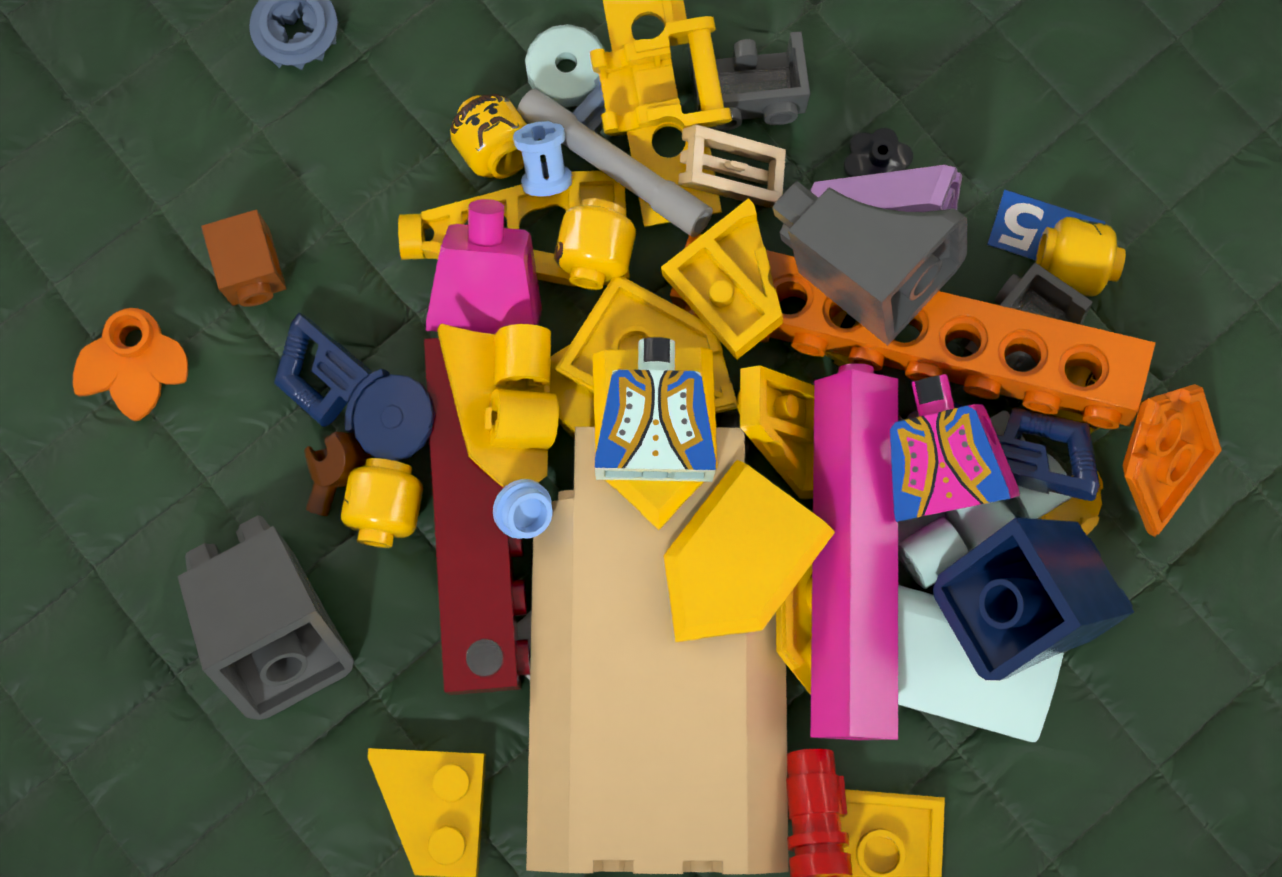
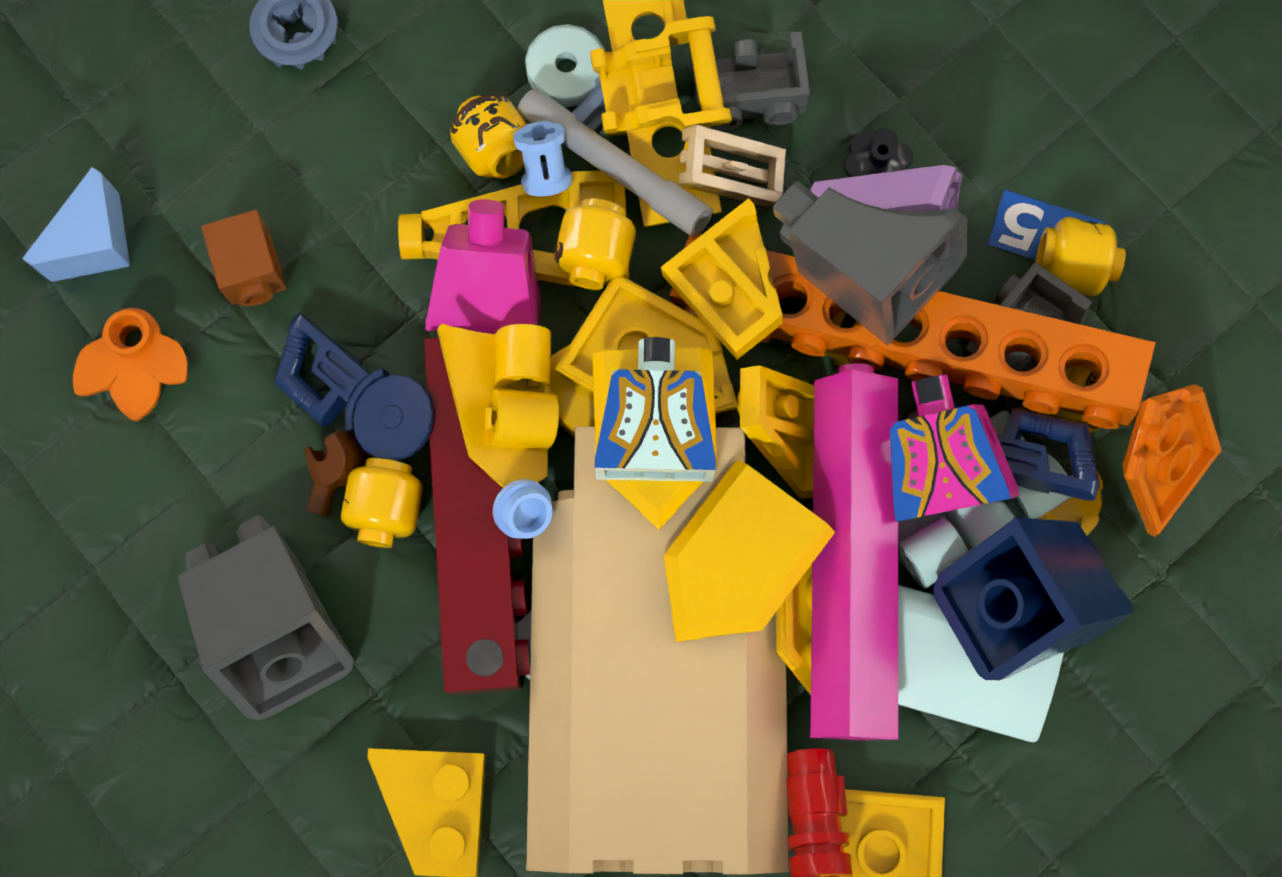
none -> light blue slope [22,167,130,282]

